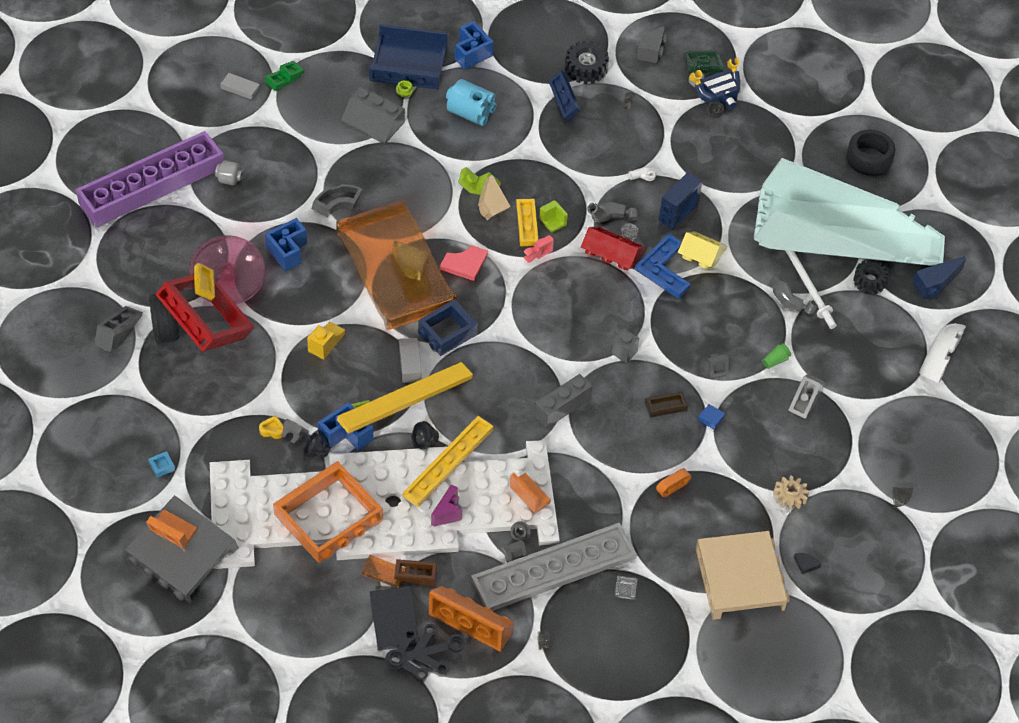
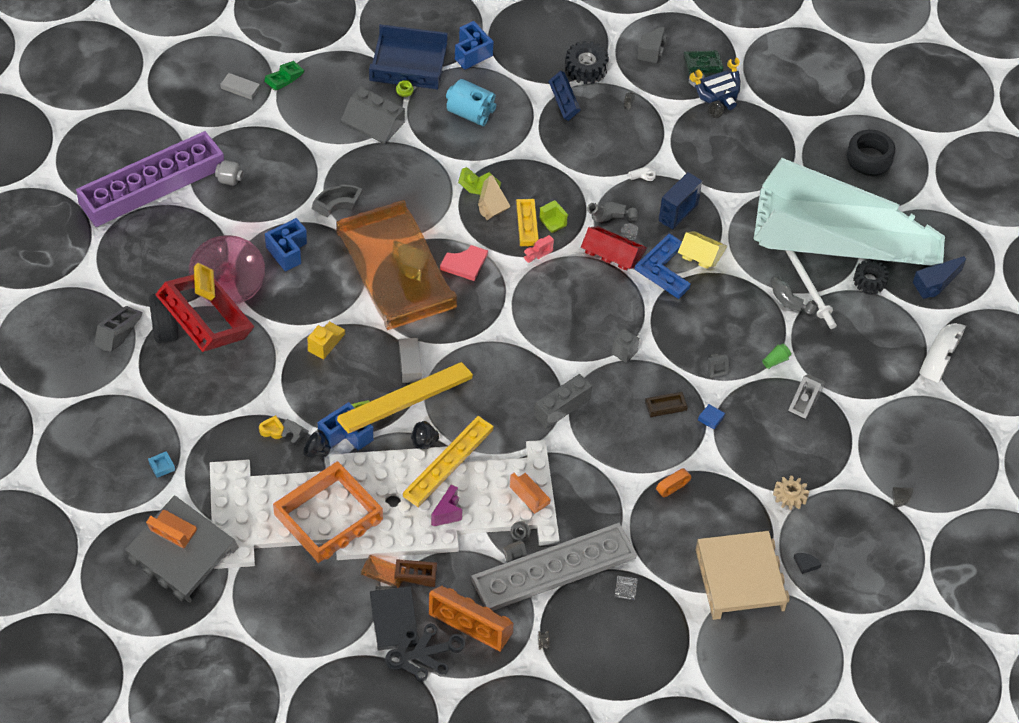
dark blue window [417,299,478,356] -> none

